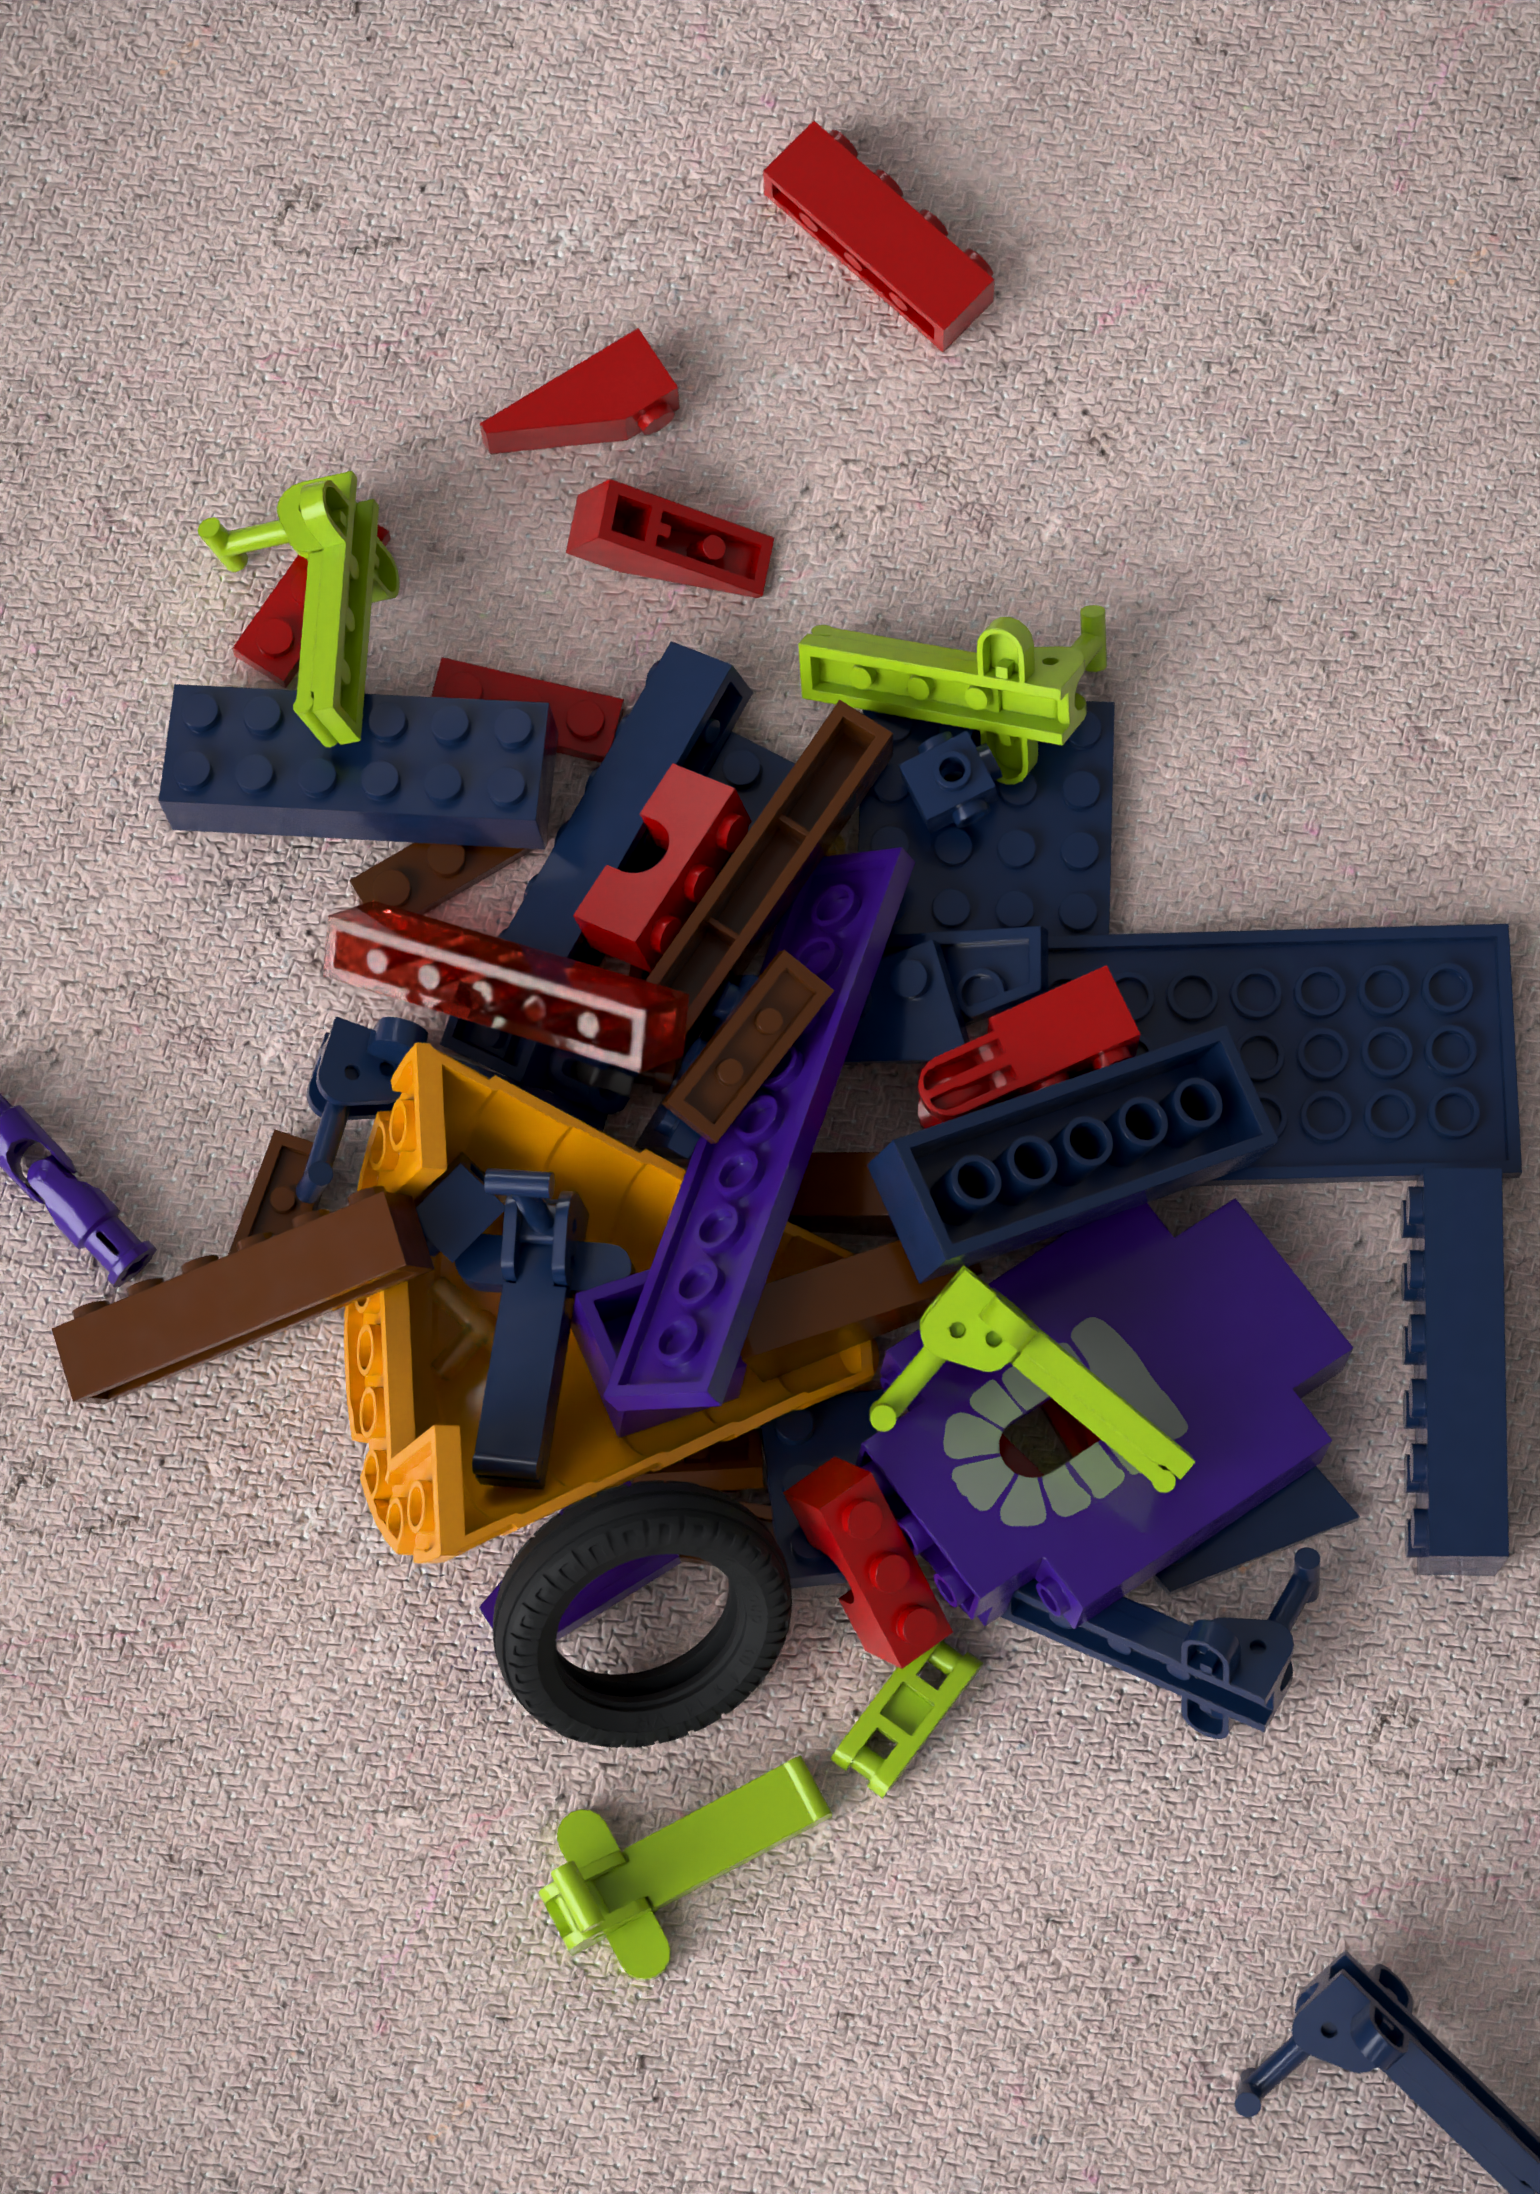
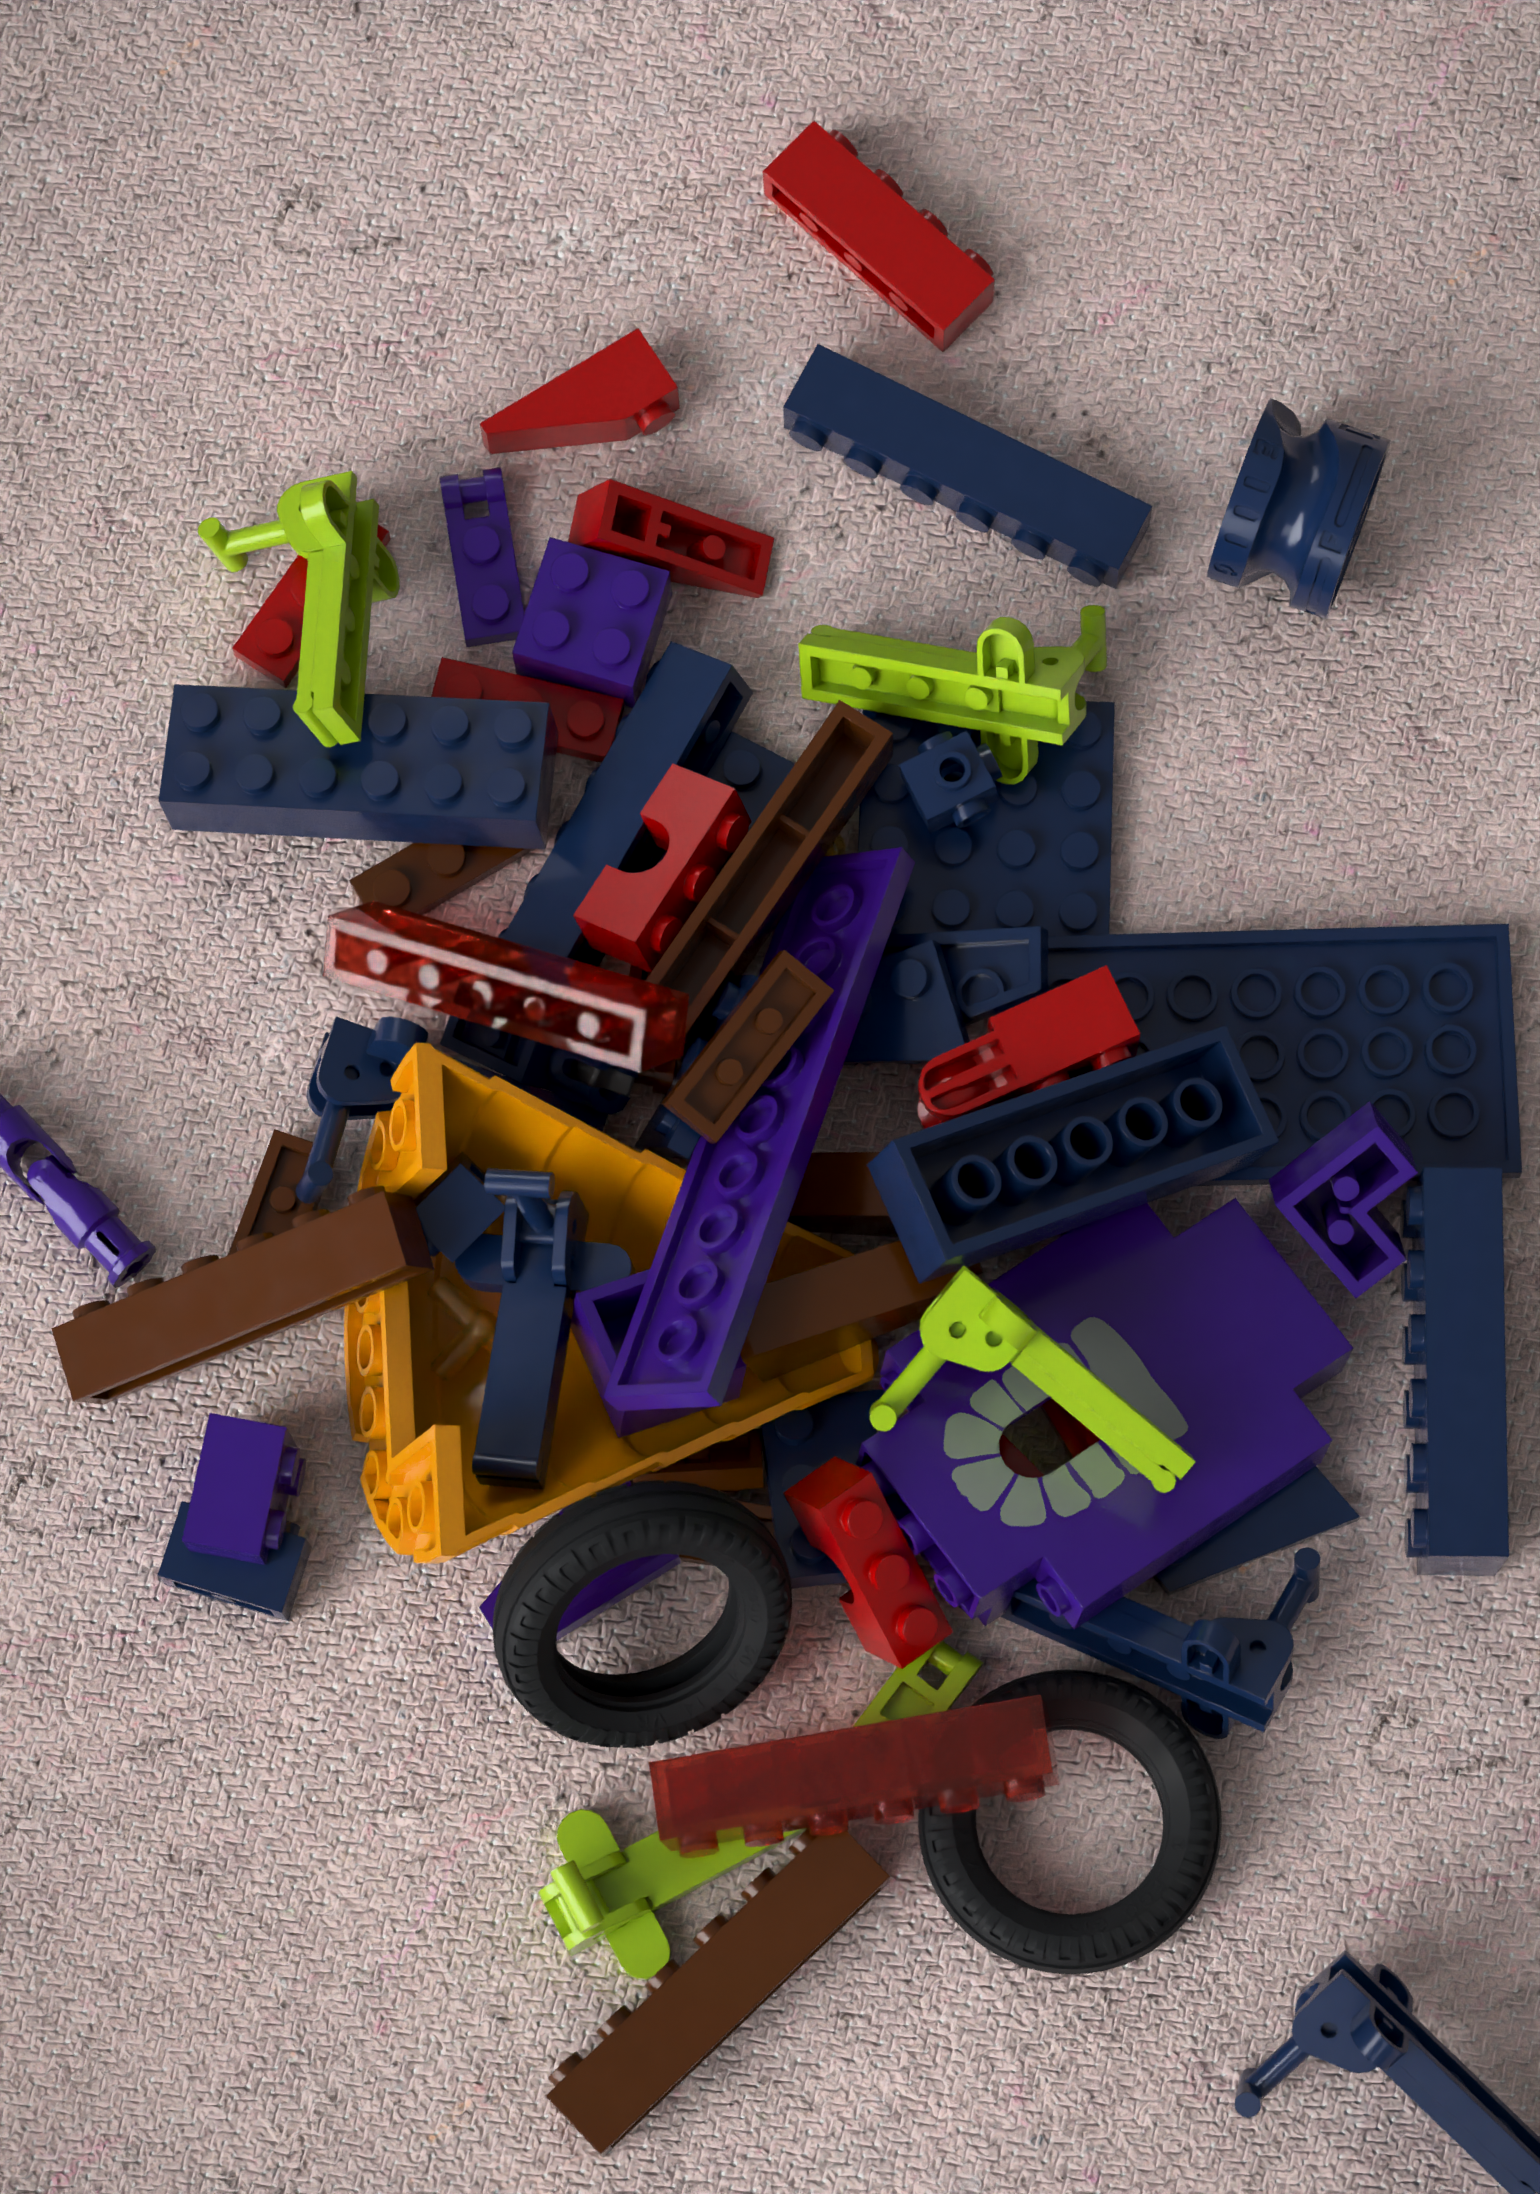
none -> dark blue brick [158,1501,312,1621]
none -> dark purple brick [182,1413,306,1565]
none -> dark purple plate [439,467,524,648]
none -> dark purple brick [512,537,672,708]
none -> reddish brown brick [546,1819,890,2157]
none -> clear red brick [649,1694,1060,1858]
none -> dark blue brick [783,344,1152,589]
none -> black tyre [918,1670,1222,1974]
none -> dark blue piece [1207,398,1391,619]
none -> dark purple brick [1269,1101,1418,1299]

